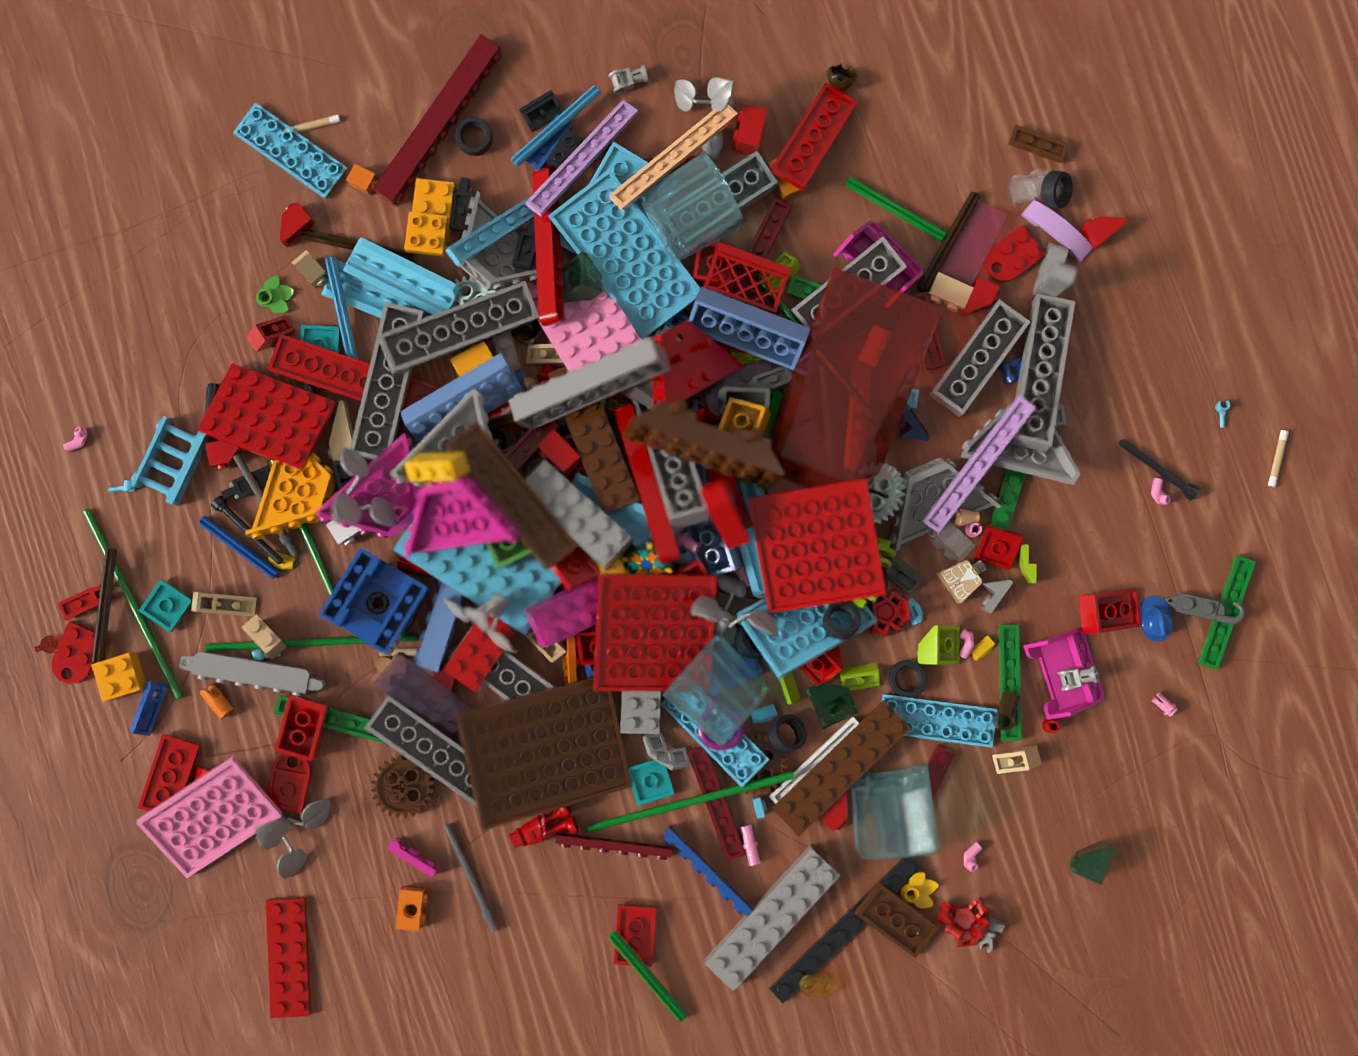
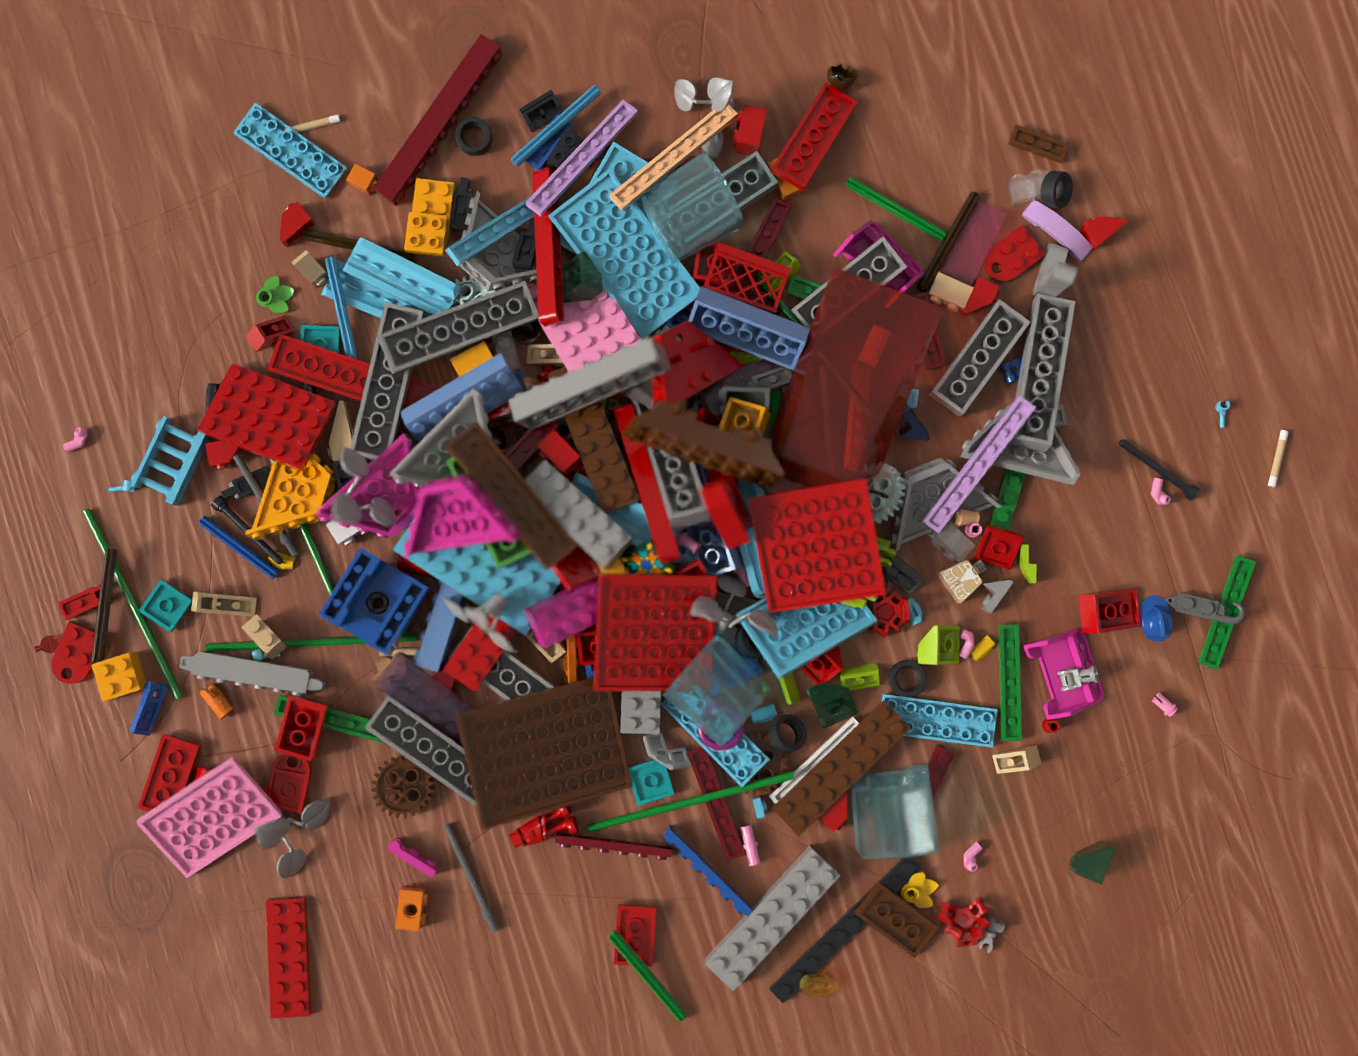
yellow brick [404,452,470,481] -> none
light grey connector [608,65,649,94] -> none
black tyre [822,601,861,640] -> none
dark brown piece [993,691,1020,731] -> none

